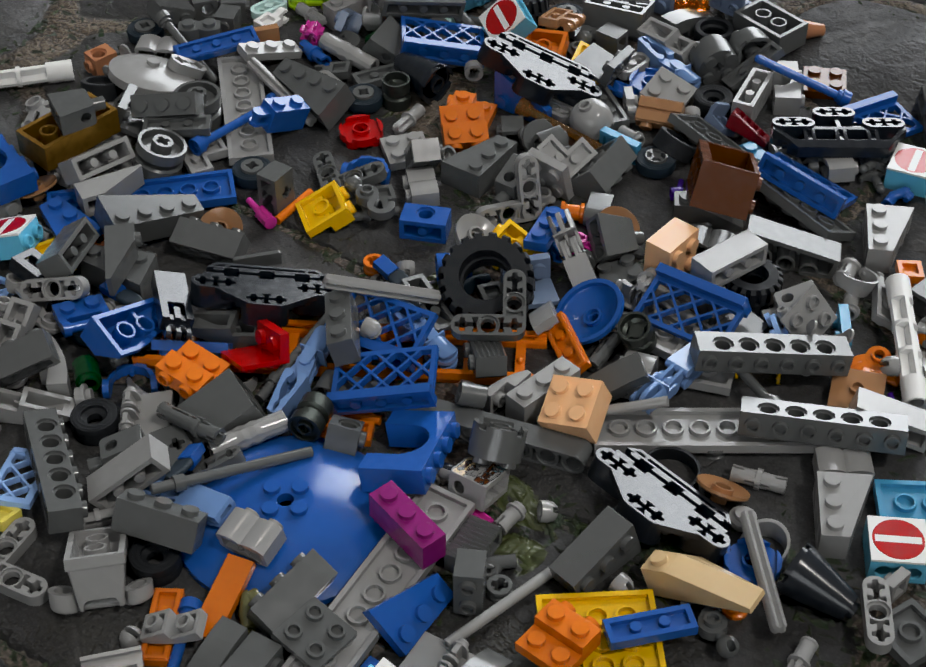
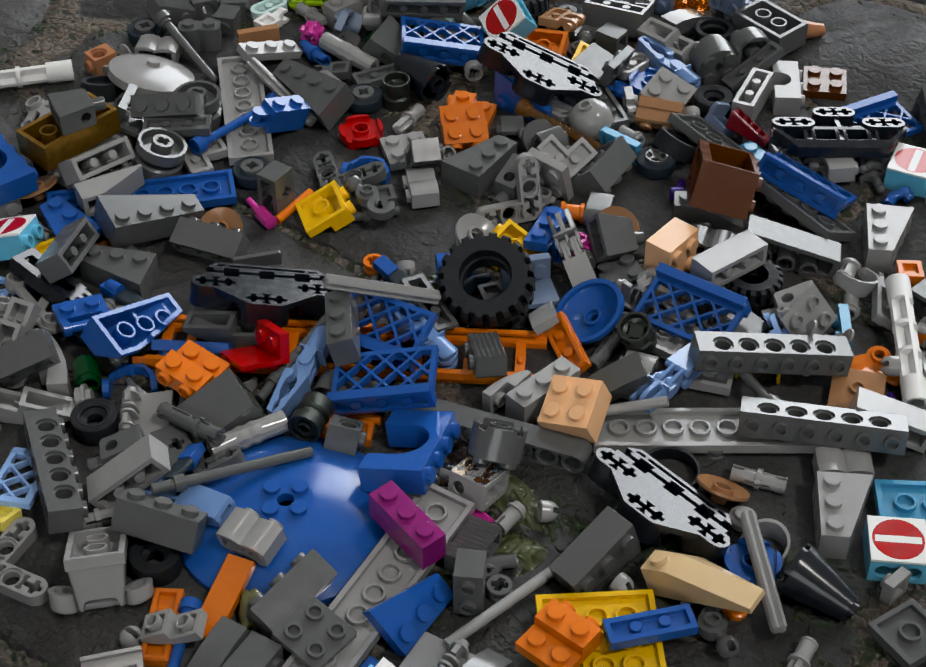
light grey beam [19,275,90,302] -> none
dark grey slope [104,222,142,296] -> none
hinge [151,270,195,341] -> none
light grey beam [167,54,207,80] -> none
blue tile [173,25,260,61] -> none
light grey hinge [360,317,382,339] -> none
blue brick [399,202,452,244] -> none
dark grey beam [450,269,526,341] -> none
dark grey piece [451,379,488,410] -> none
blue piece [754,55,853,107] -> none
light grey beam [860,576,895,655] -> none

